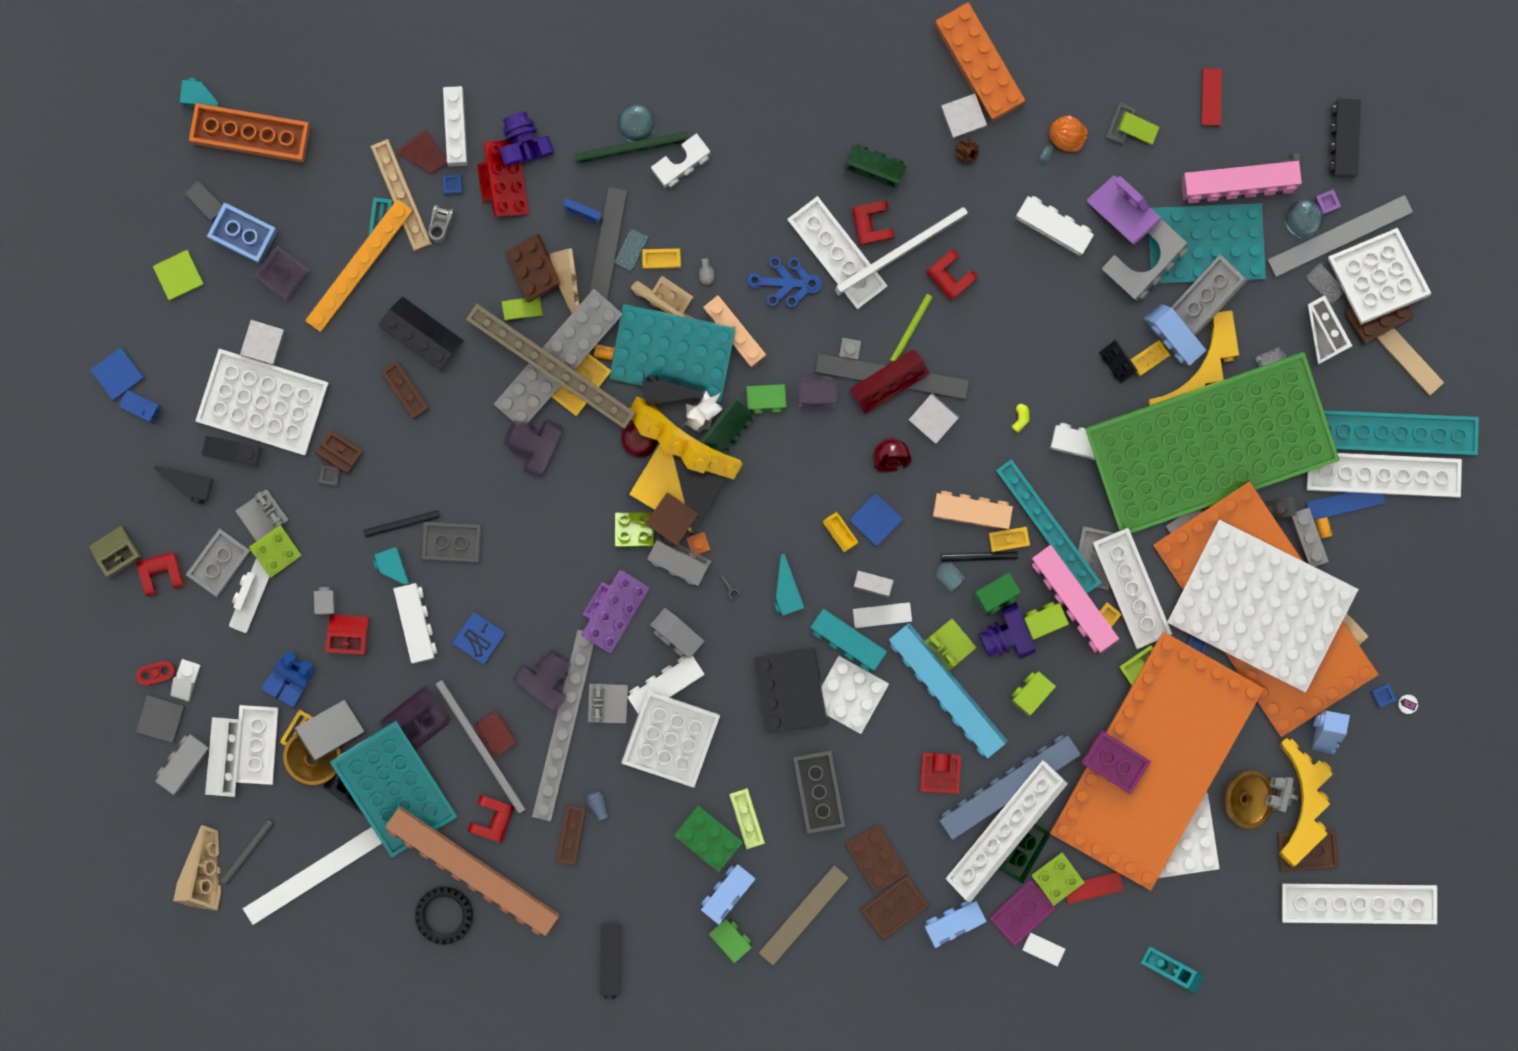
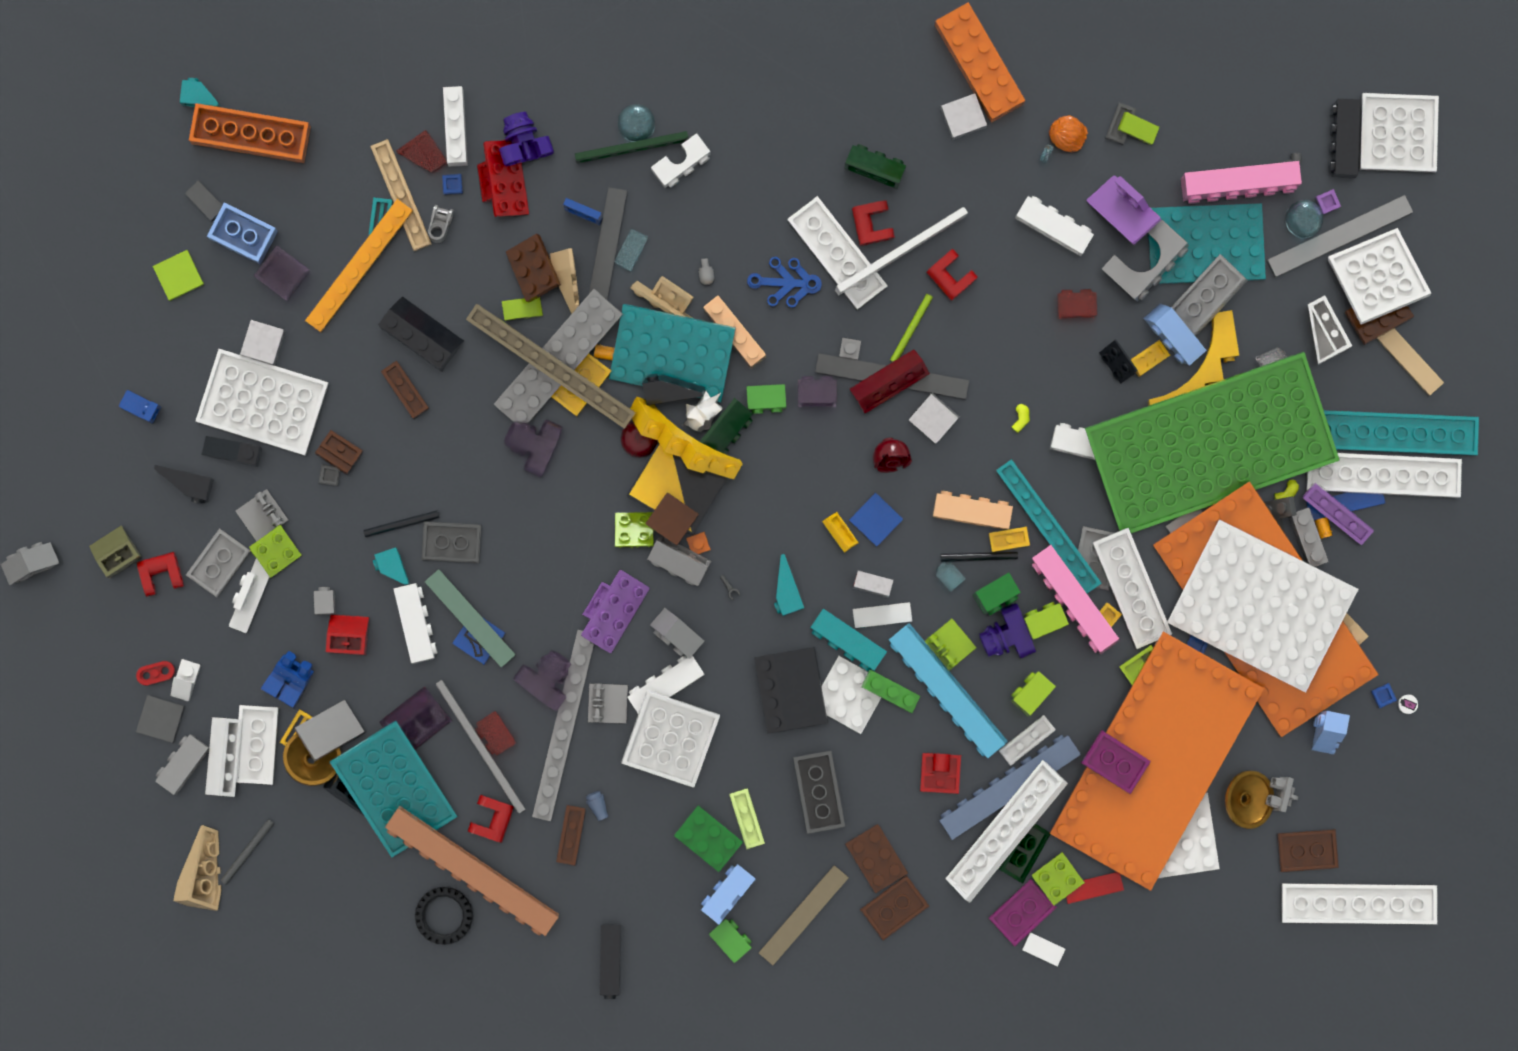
blue tile [90,347,144,401] -> none
white tile [243,827,382,925] -> none
yellow tile [642,248,681,269] -> none
light blue wedge [924,901,987,948] -> none
reddish brown gear [955,138,979,163] -> none
teal slope [1141,946,1204,994] -> none
red tile [1201,68,1222,126] -> none
yellow arch [1279,738,1333,868] -> none
clear tile [1306,263,1345,305] -> none
none -> light grey brick [0,542,59,585]
none -> sand green tile [425,569,516,668]
none -> bright green plate [861,670,920,713]
none -> white tile [999,715,1056,766]
none -> clear red brick [1057,289,1097,319]
none -> neon yellow arm [1274,479,1299,500]
none -> medium lavender plate [1302,483,1374,545]
none -> white plate [1359,93,1439,172]

